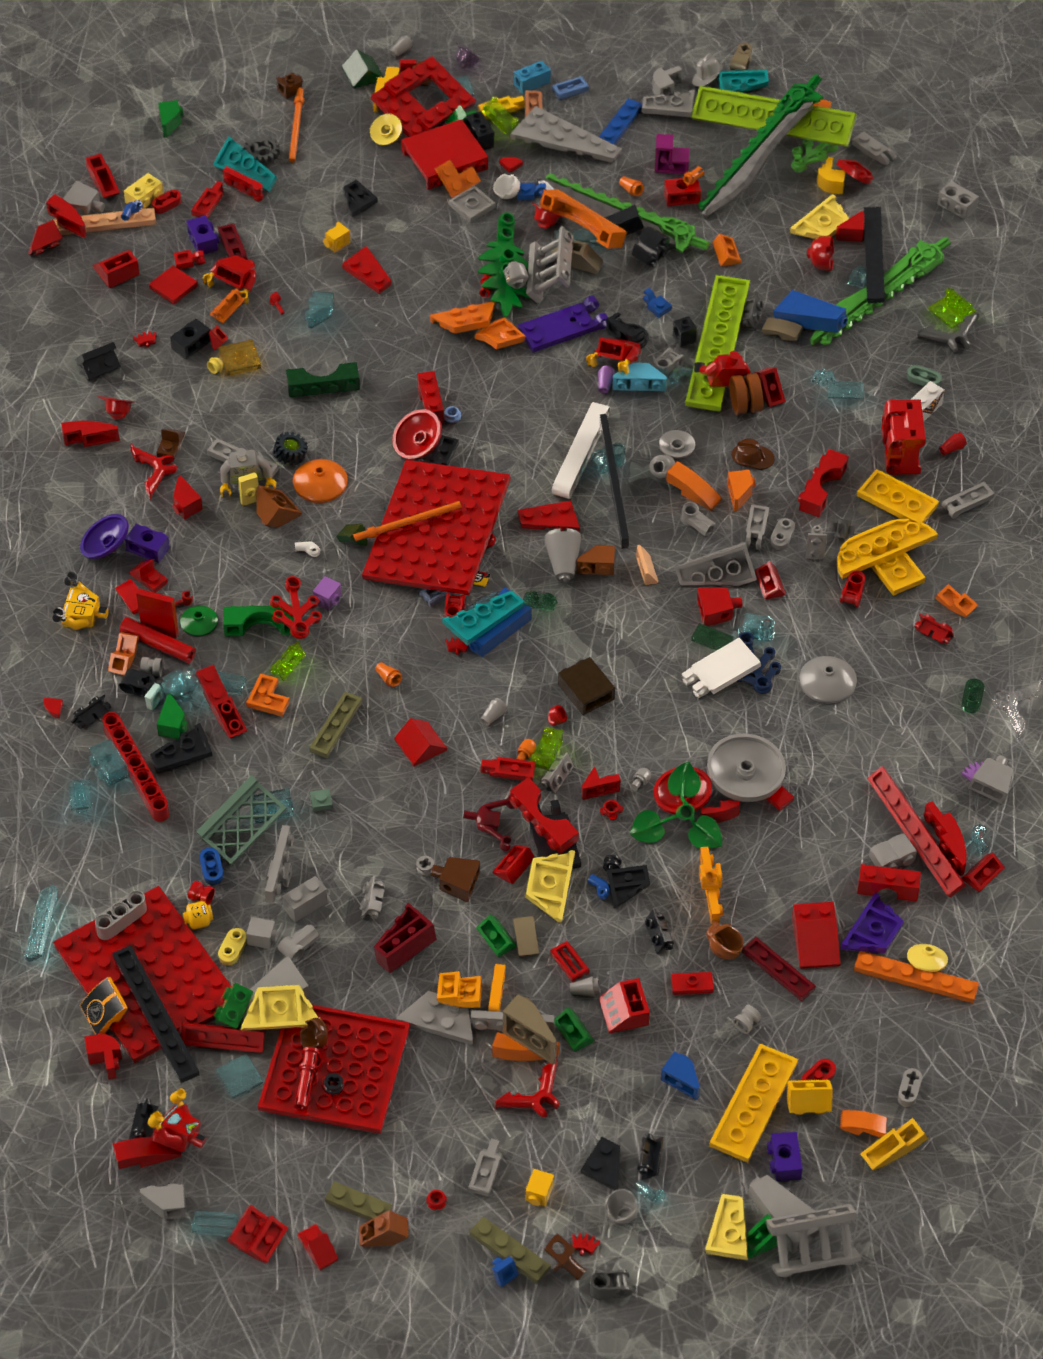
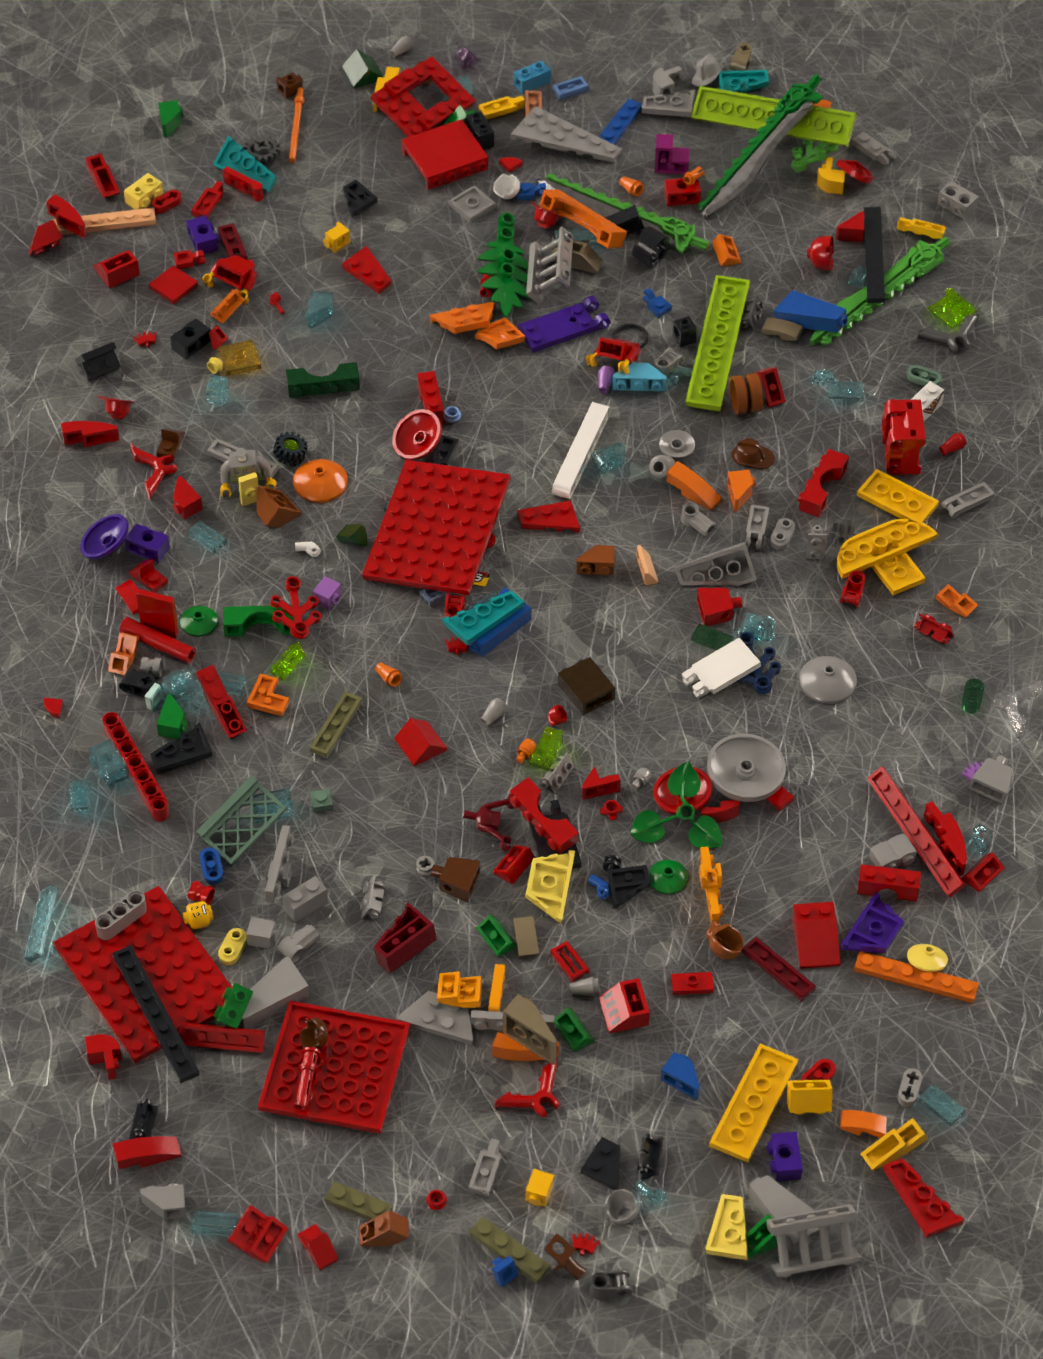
yellow torso [52,572,108,630] -> none
light grey torso [63,181,105,216] -> none
black hinge [71,694,111,729] -> none
black slope [80,977,128,1034] -> none
blue arm [121,200,143,221] -> none
red torso [148,1088,207,1152] -> none
red hand [175,591,193,607] -> none
clear light blue piece [216,1054,264,1099] -> none
light yellow wing [241,985,320,1031] -> none
black bush [324,1073,343,1095] -> none
orange bar [353,501,462,541] -> none
light yellow dish [370,114,402,145] -> none
red tile [399,59,417,73] -> none
orange plate [435,160,481,198] -> none
red hinge [480,757,536,781] -> none
clear neon green hinge [483,96,519,135] -> none
light grey head [504,261,529,289] -> none
clear green plate [522,591,558,610] -> none
light grey cone [544,528,582,582] -> none
black tile [600,414,629,549] -> none
black hinge [606,312,645,343] -> none
black hinge [645,909,674,954] -> none
red torso [694,351,751,387] -> none
light grey wheel [733,1005,762,1034] -> none
red slope [754,561,786,599] -> none
light yellow wing [790,194,849,239] -> none
none -> clear light blue tile [187,521,227,554]
none -> clear light blue brick [205,375,229,405]
none -> green dish [649,860,688,894]
none -> red wing [883,1158,964,1238]
none -> yellow hinge [897,217,946,239]
none -> clear light blue tile [919,1084,965,1127]

